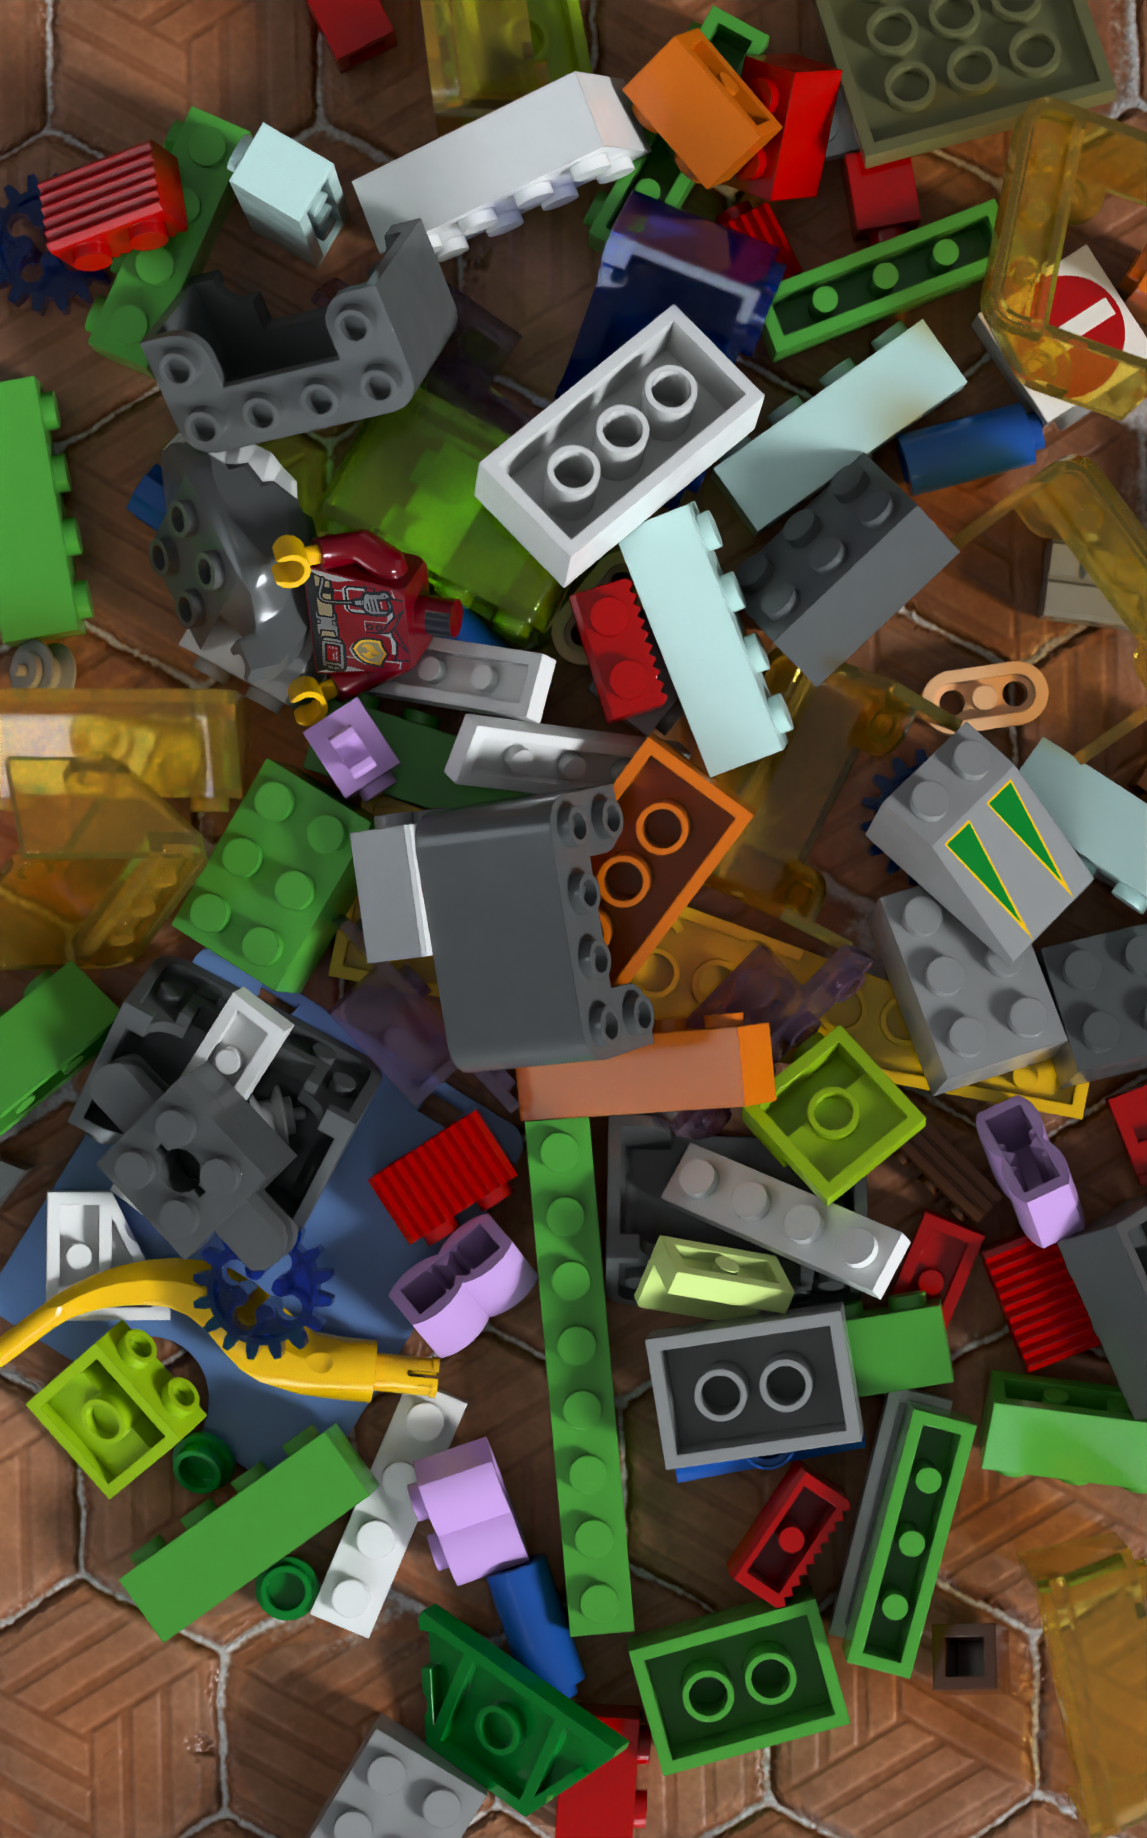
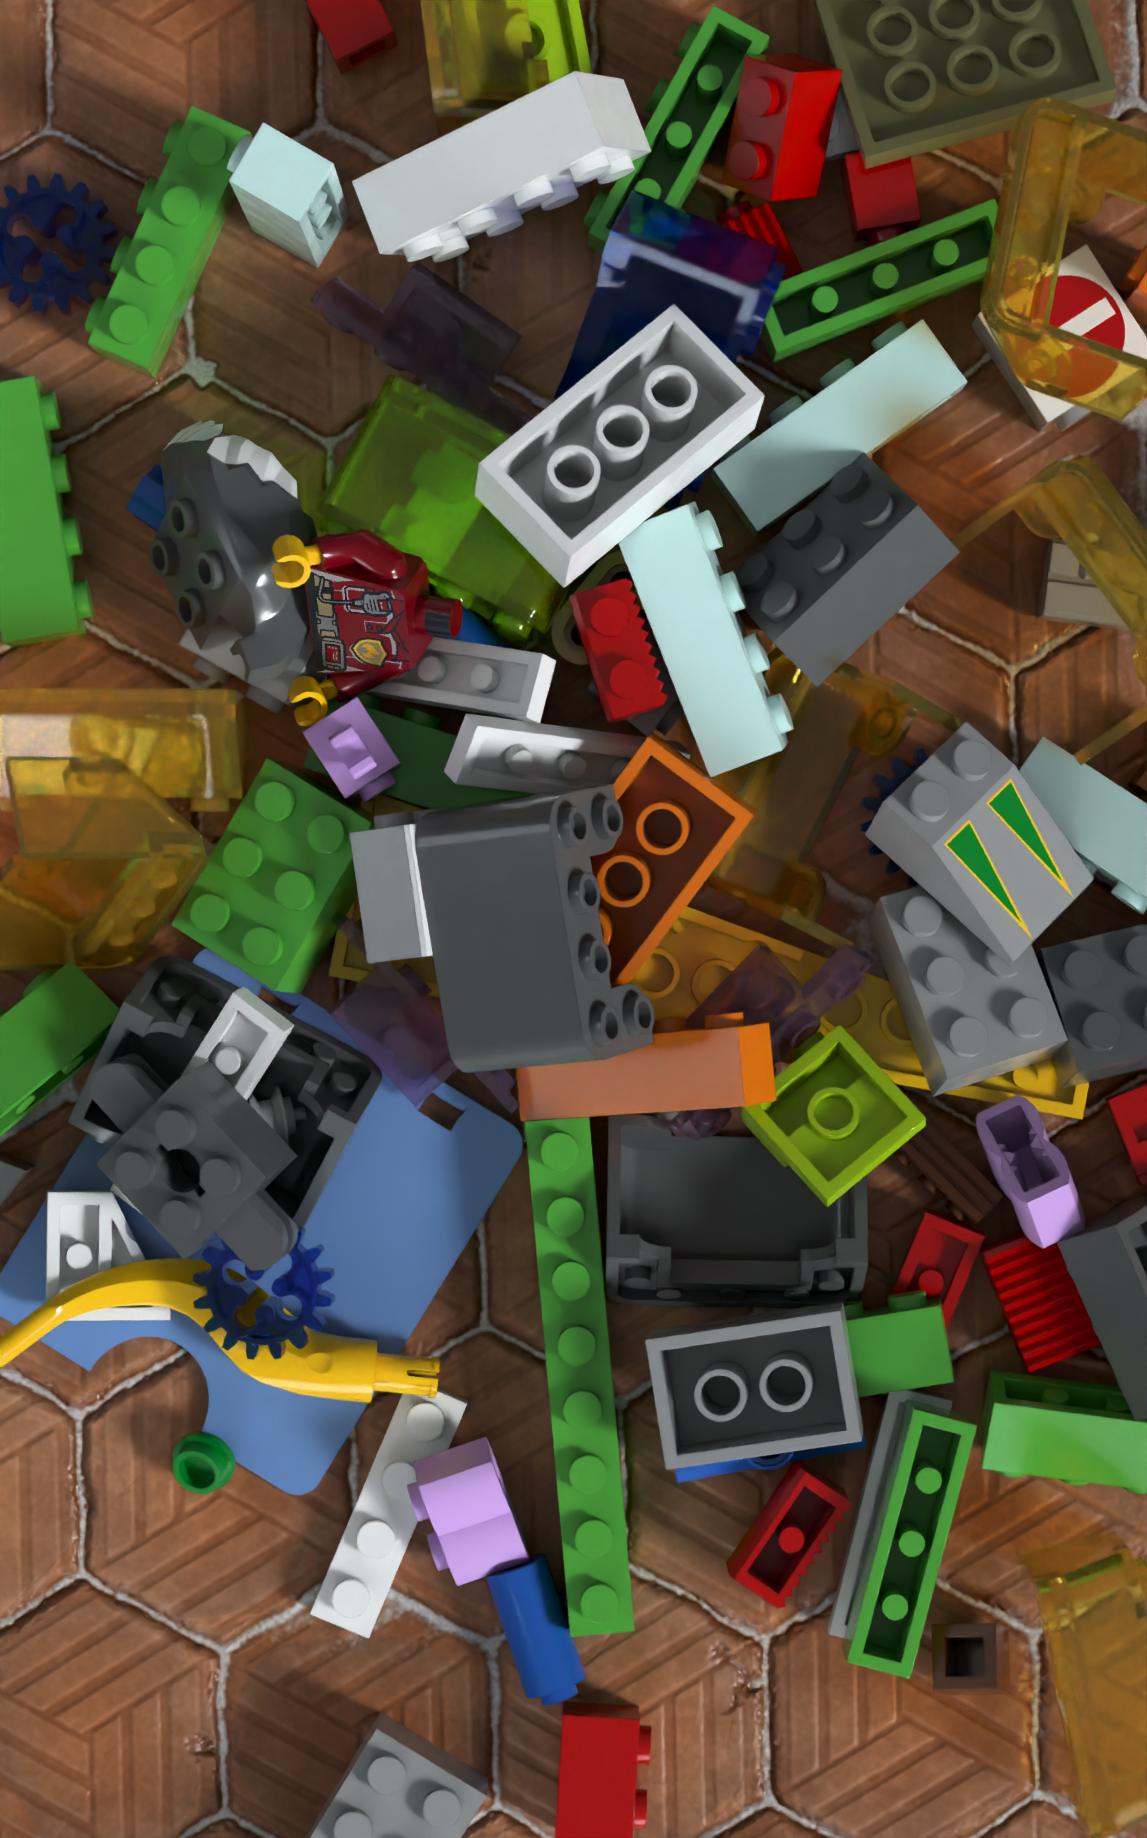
light grey wheel [10,640,77,707] -> none
lime plate [26,1319,207,1500] -> none
red brick [37,139,188,271] -> none
bright green brick [119,1423,380,1643] -> none
dark grey windscreen [140,218,458,453] -> none
green plate [255,1555,319,1621] -> none
red brick [368,1107,519,1247] -> none
lavender brick [389,1213,538,1358] -> none
green wing [418,1603,630,1817] -> none
orange brick [622,28,783,190] -> none
bright green brick [627,1585,851,1776] -> none
yellowish green panel [634,1235,795,1320] -> none
white plate [661,1142,911,1300] -> none
blue brick [895,402,1045,497] -> none
light nougat plate [919,661,1049,735] -> none

